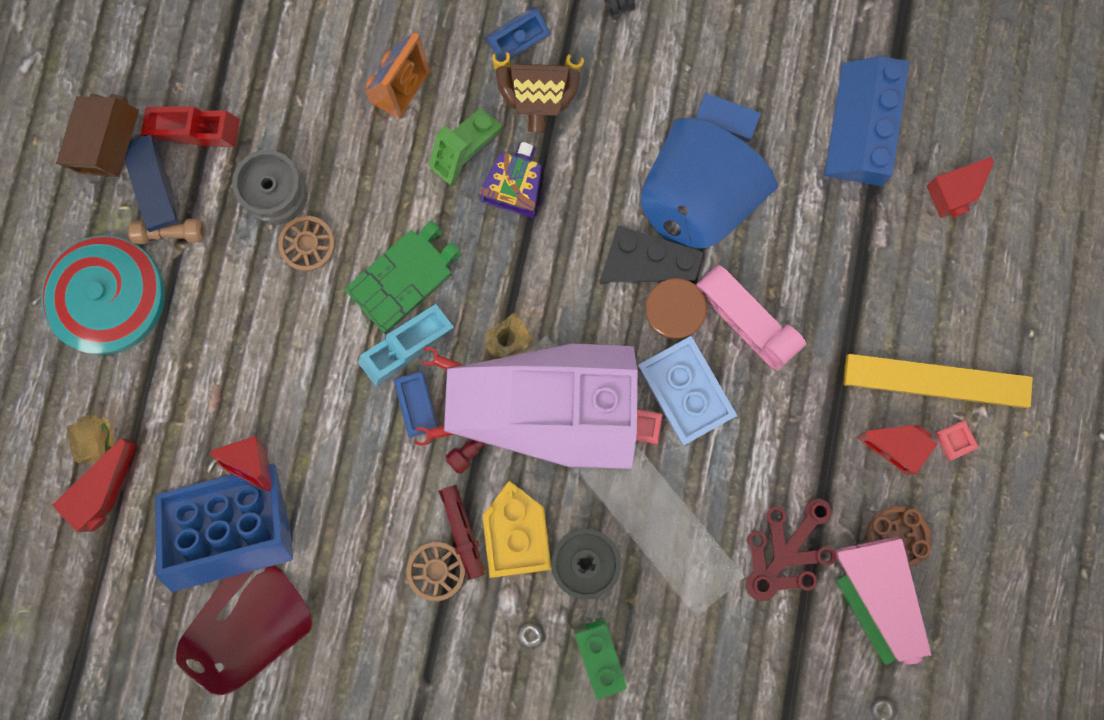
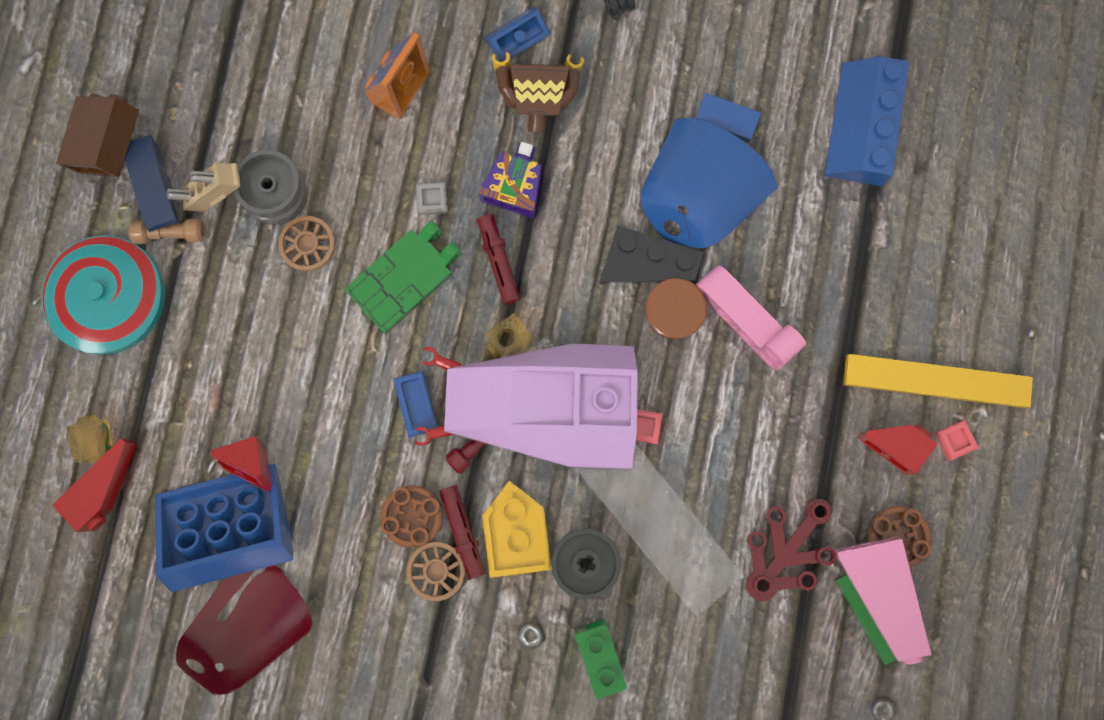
red slope [140,106,240,147] -> none
medium azure slope [358,304,454,387] -> none
bright green bracket [429,107,502,186] -> none
light blue plate [637,336,737,446] -> none
red slope [927,157,994,218] -> none
none -> tan piece [166,162,240,212]
none -> dark orange tile [380,485,443,548]
none -> light grey tile [416,182,448,215]
none -> dark red pin [476,214,521,305]

